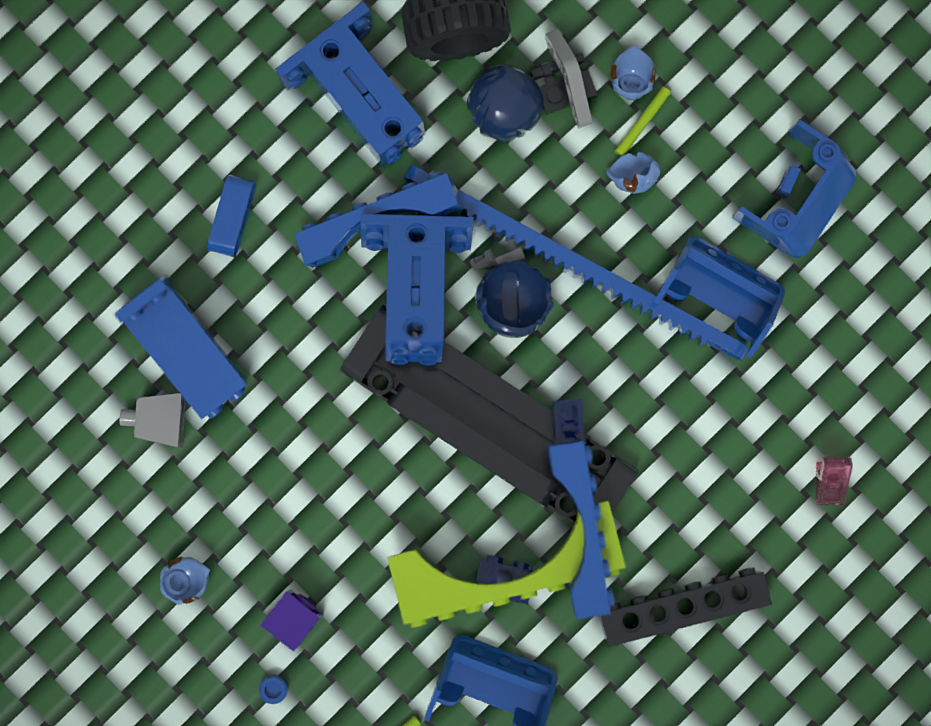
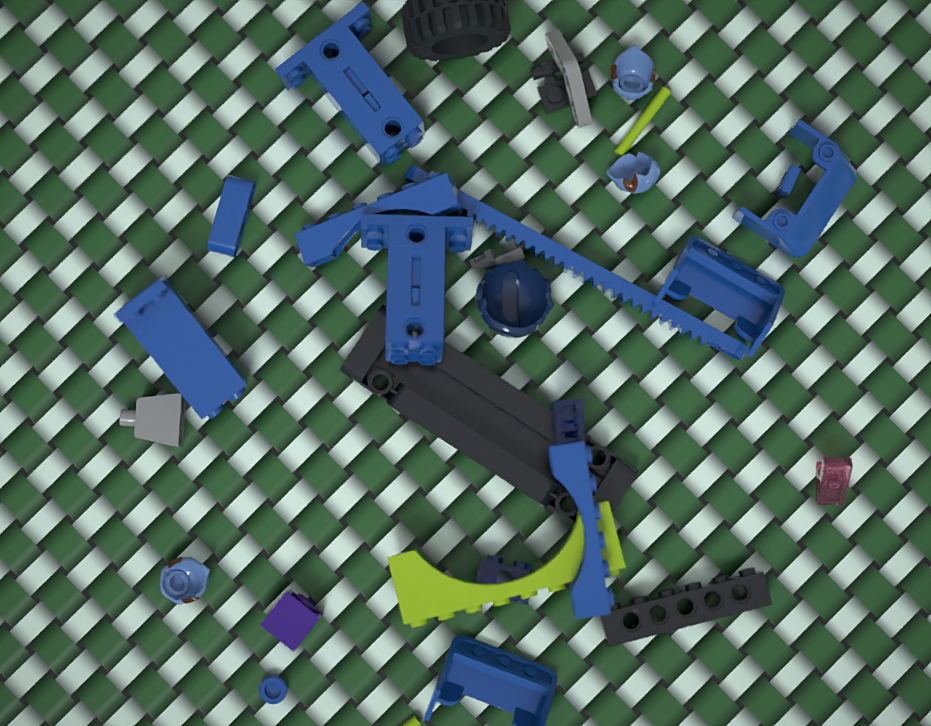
dark blue piece [467,64,544,143] -> none

